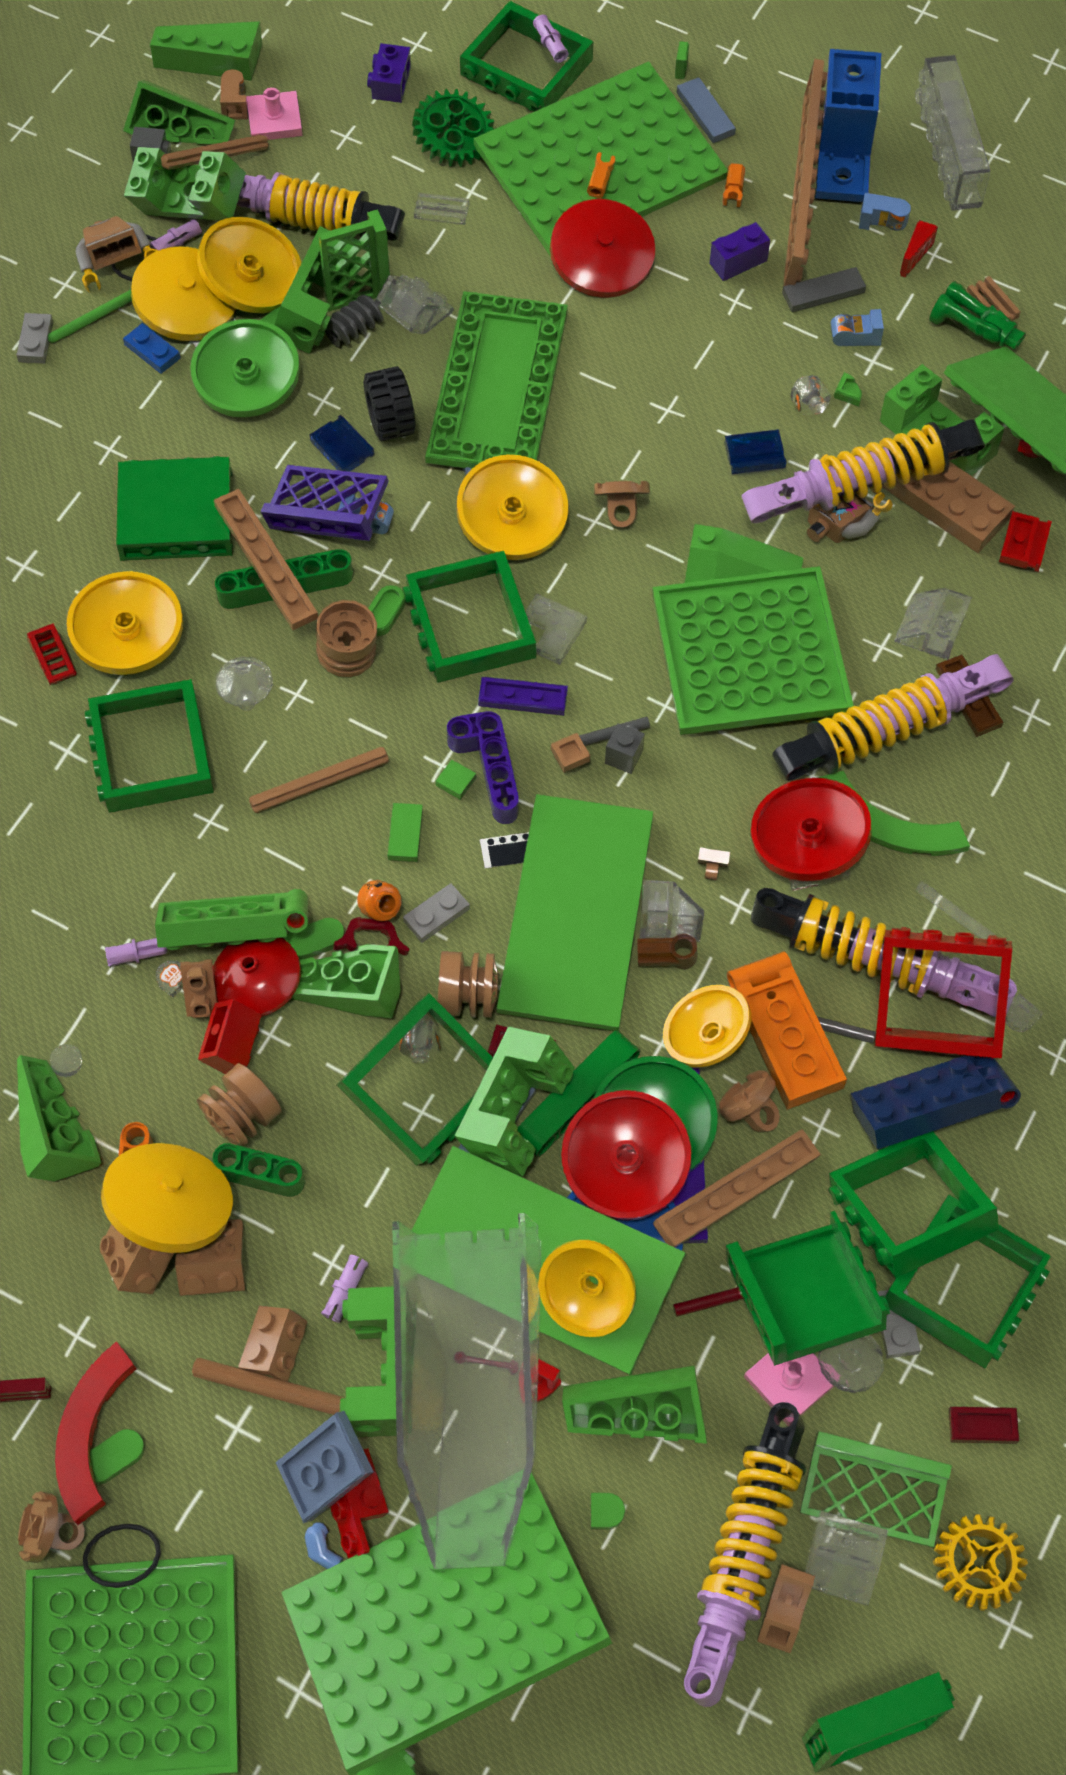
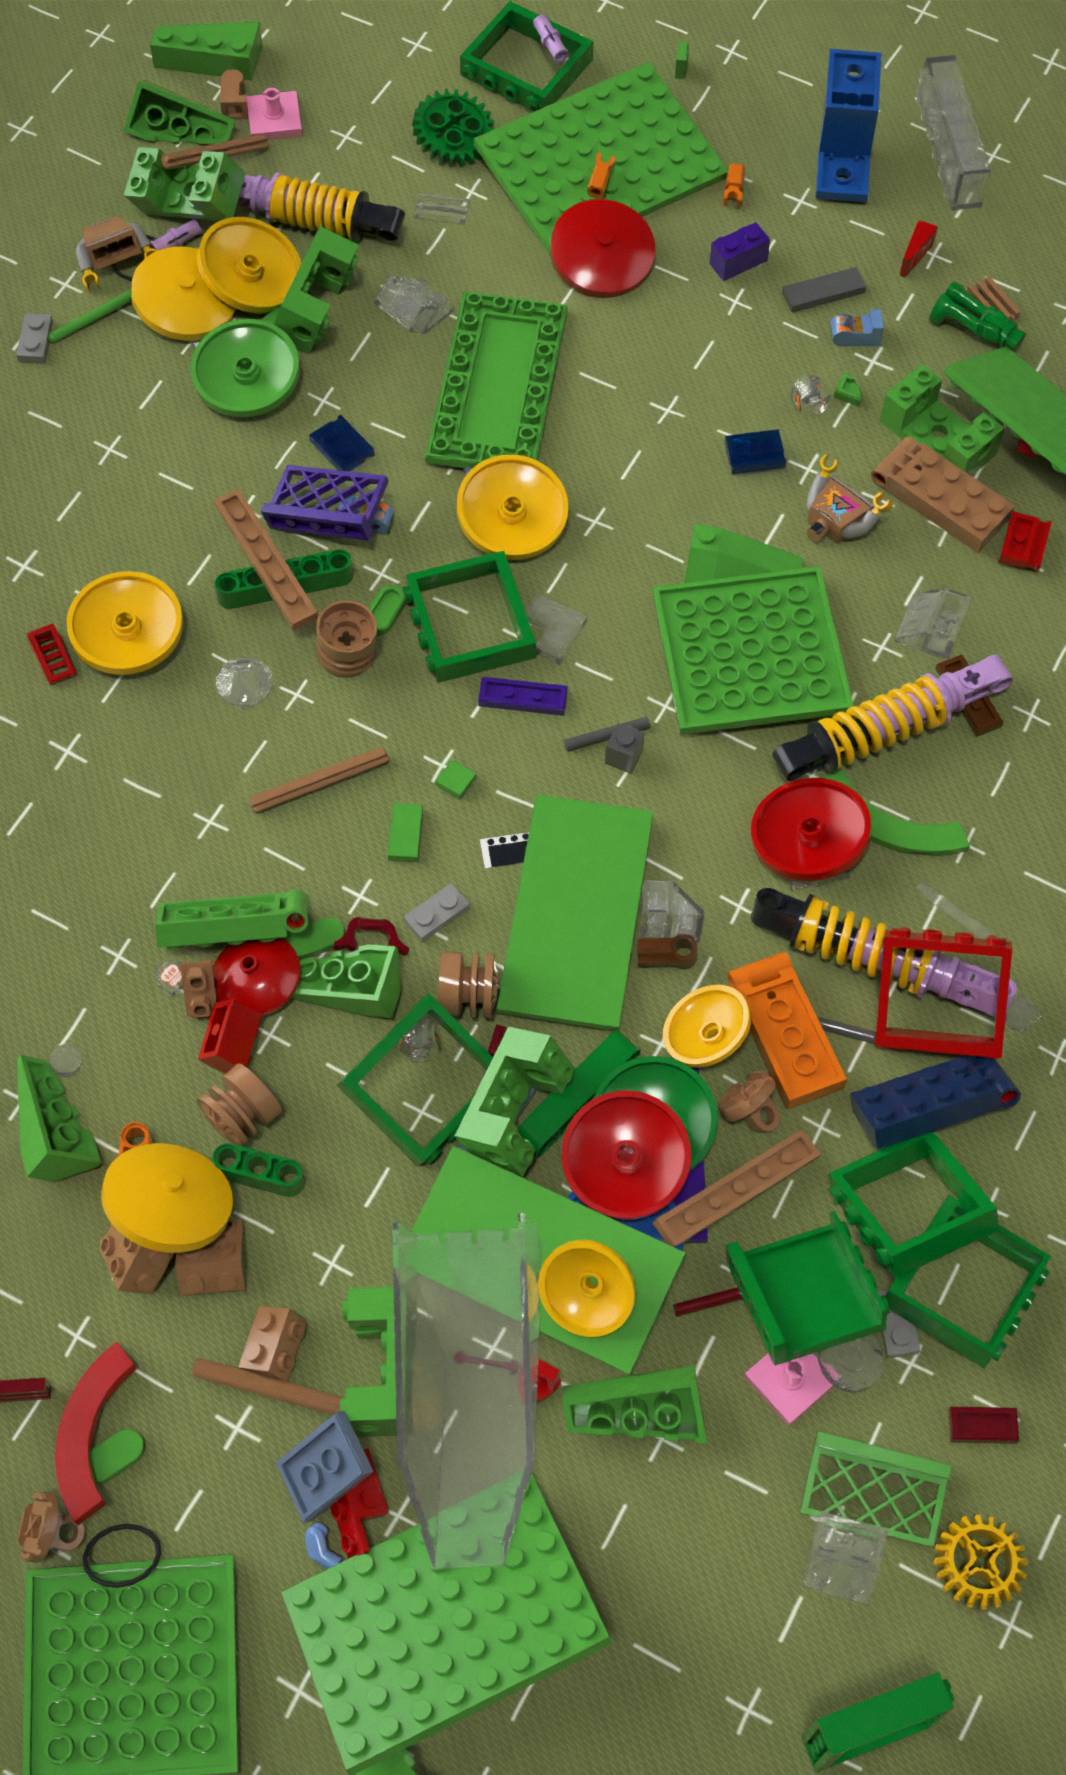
green window [84,679,214,813] -> none
lavender axle [105,938,168,967] -> none
green panel [116,456,233,561] -> none
blue plate [123,323,181,374] -> none
dark grey brick [130,127,171,162] -> none
bright green fence [318,209,392,312] -> none
lavender pin [321,1255,369,1323] -> none
dark grey piece [325,295,384,347] -> none
orange head [357,880,402,922] -> none
black tyre [363,366,416,442] -> none
dark purple brick [367,43,411,103] -> none
dark purple beam [447,711,518,824] -> none
medium nougat tile [551,733,590,773] -> none
bright green tile [591,1493,625,1530] -> none
medium nougat tile [594,481,650,528] -> none
sand blue tile [676,77,736,143] -> none
piece [684,1402,806,1707] -> none
tile [698,848,730,880] -> none
piece [741,419,985,523] -> none
medium nougat brick [757,1564,815,1653] -> none
medium nougat plate [783,58,827,286] -> none
medium blue leg [859,193,911,231] -> none

